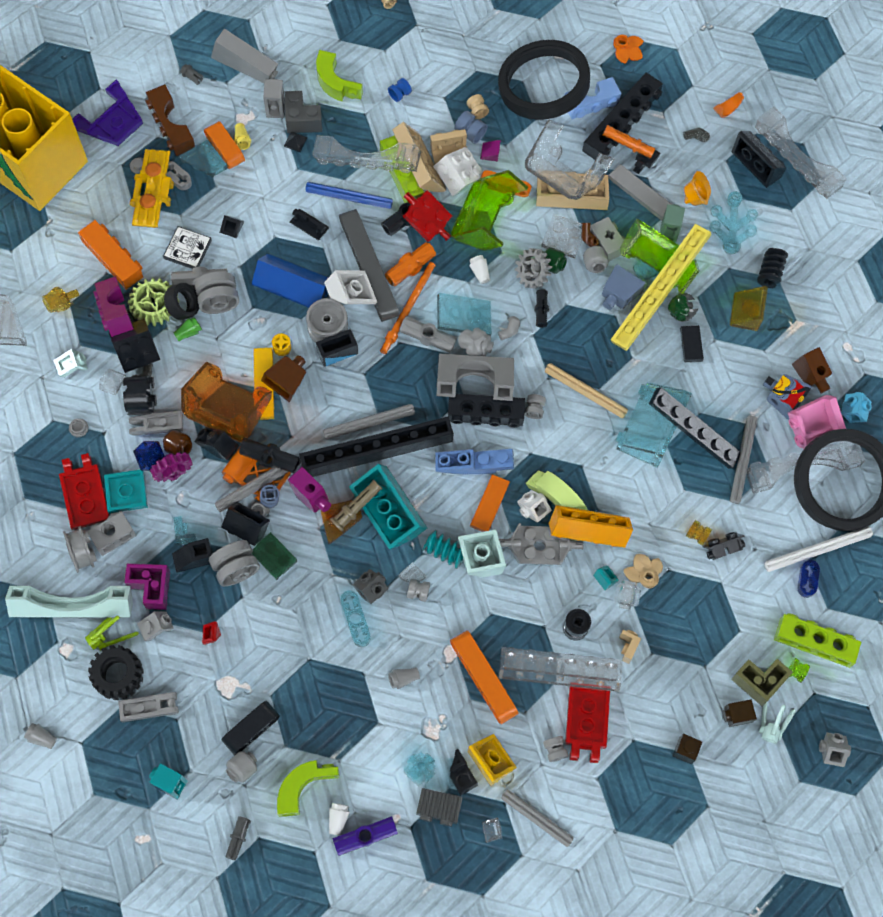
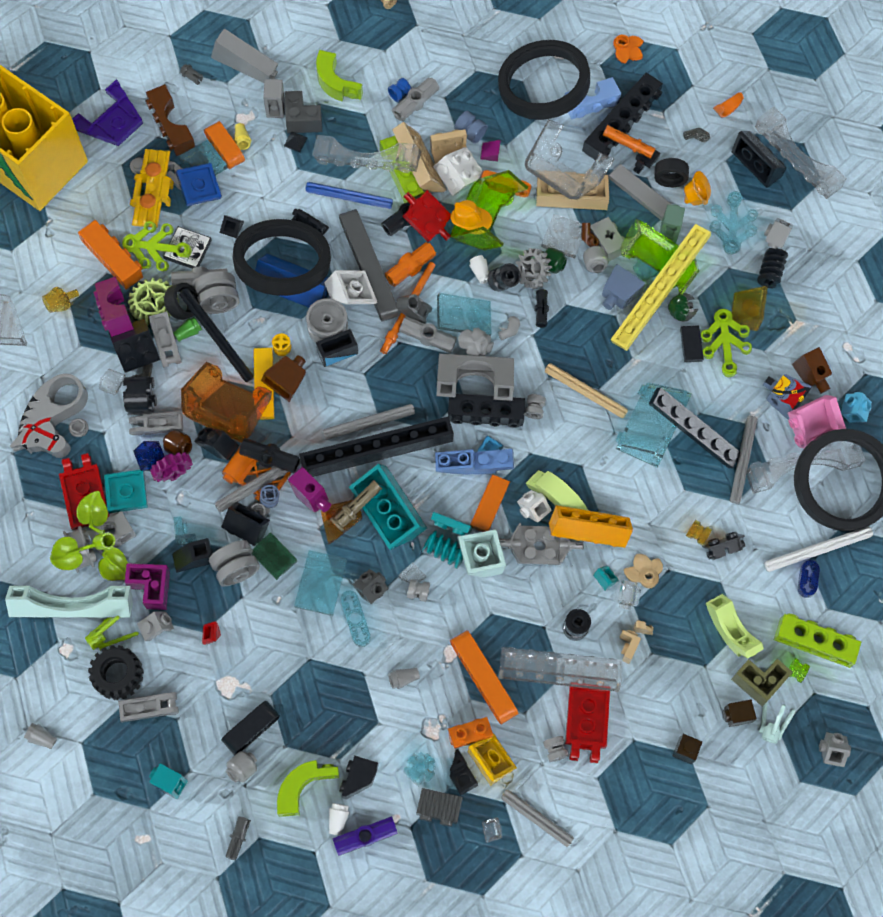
light aqua bracket [54,349,88,378] -> none
tan wheel [467,94,489,119] -> none
none -> light grey animal [10,374,88,458]
none -> lime plant [50,491,128,581]
none -> lime plant [122,221,192,272]
none -> light grey plate [149,312,182,368]
none -> blue plate [176,163,222,206]
none -> black axle [179,288,254,382]
none -> black tyre [233,219,331,296]
none -> clear light blue tile [294,550,347,616]
none -> black slope [339,756,379,799]
none -> light grey piece [392,77,439,121]
none -> dark grey piece [396,294,432,324]
none -> teal plate [431,512,473,536]
none -> orange bracket [448,717,493,748]
none -> light orange piece [451,200,492,233]
none -> dark azure tile [477,436,503,452]
none -> black wheel [487,263,521,292]
none -> tan tile [633,620,654,635]
none -> black tyre [654,158,689,188]
none -> lime plant [701,309,752,377]
none -> yellowish green arch [706,594,764,658]
none -> light grey brick [764,218,793,249]

